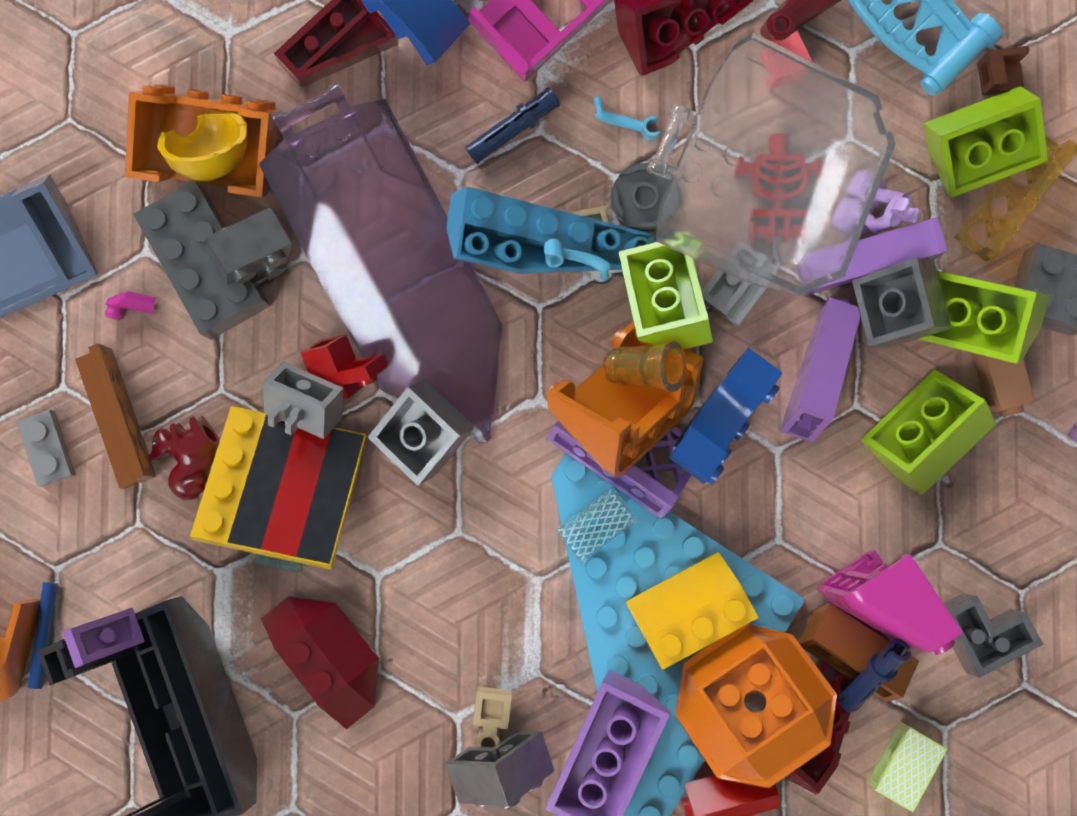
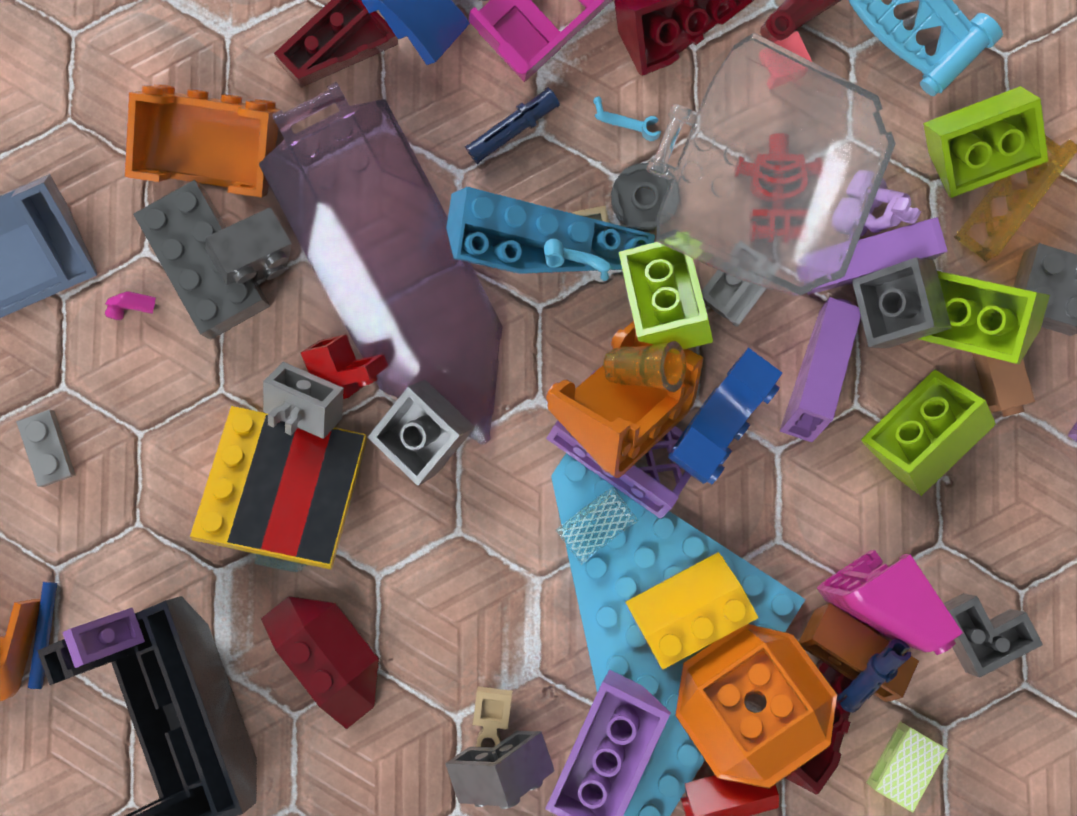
dark orange fence [75,343,157,489] -> none
dark red animal [148,416,220,500] -> none
yellow cylinder [157,110,248,181] -> none
copper panel [977,46,1029,95] -> none

